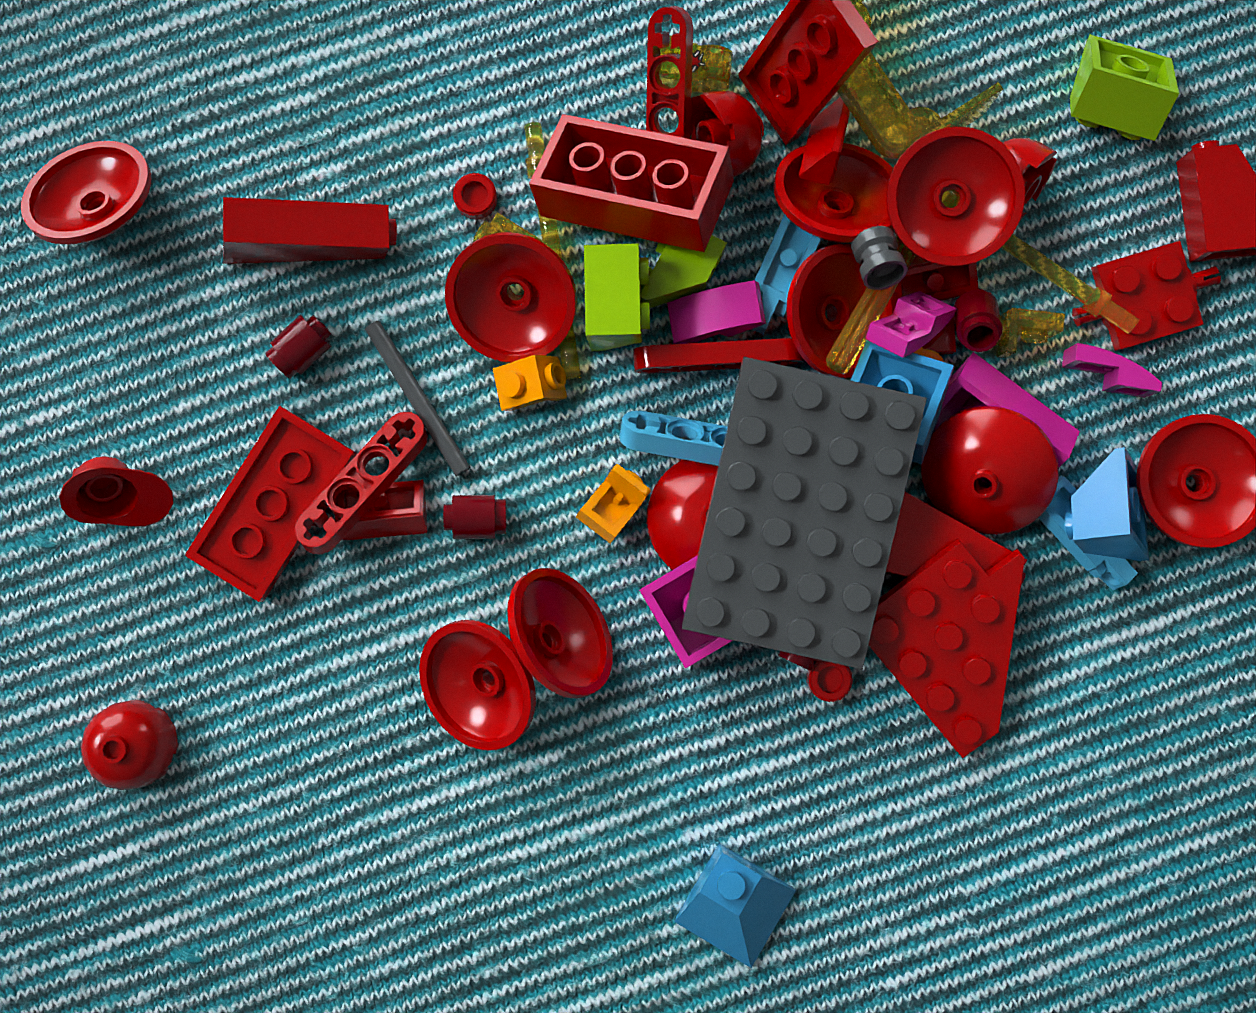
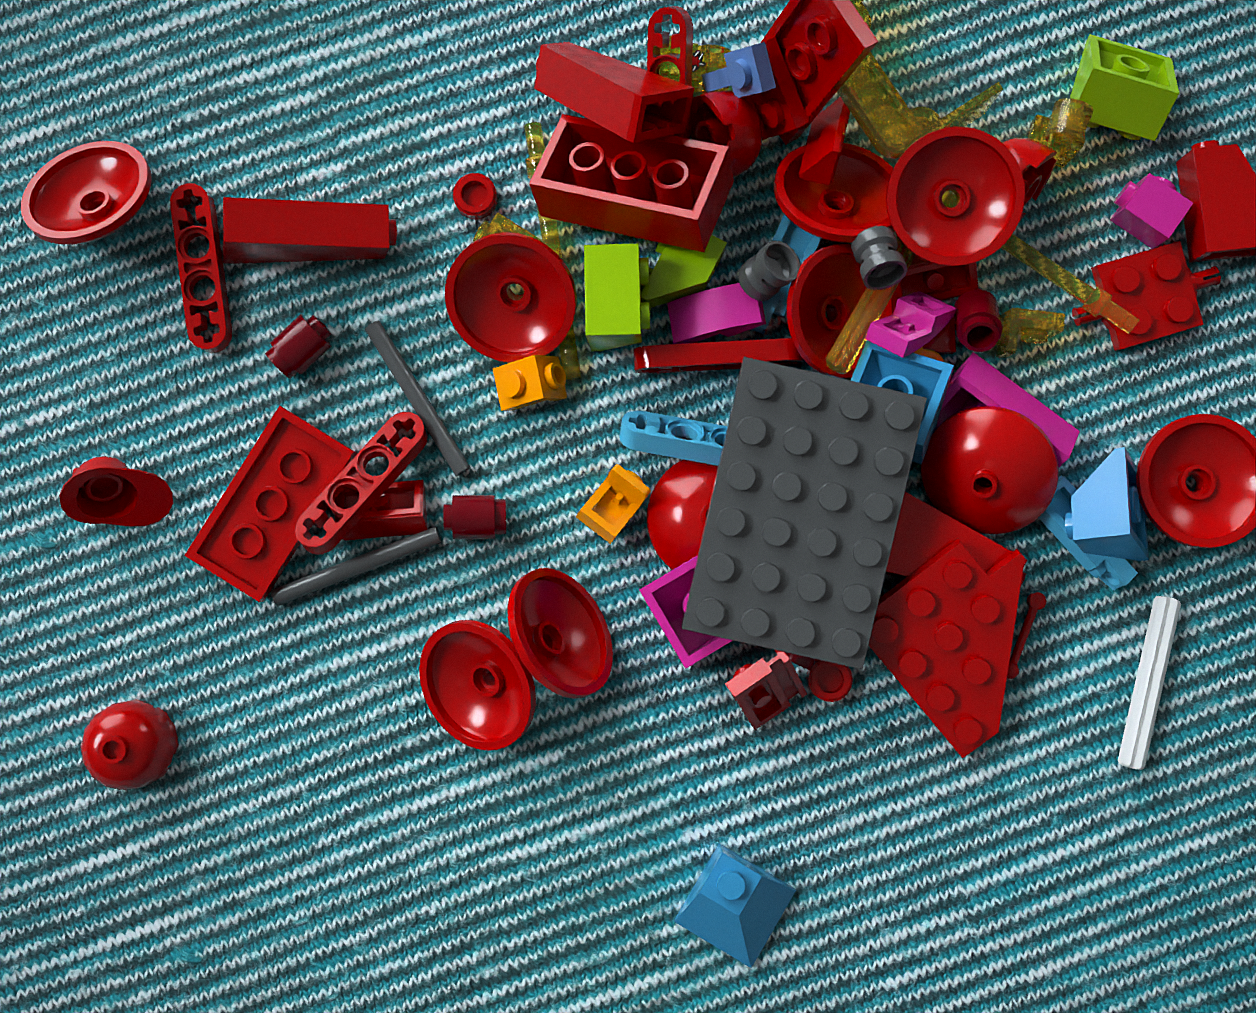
dark pink slope [1062,343,1162,398] -> none
none -> red beam [170,183,232,353]
none -> dark grey bar [271,526,442,606]
none -> red slope [534,42,694,143]
none -> medium blue plate [701,42,776,98]
none -> red plate [725,650,807,730]
none -> dark grey wheel [738,241,800,301]
none -> red plate [744,37,810,141]
none -> red hinge [1007,592,1047,679]
none -> clear yellow leg [1027,98,1094,168]
none -> dark pink brick [1110,173,1193,249]
none -> white axle [1118,596,1181,770]

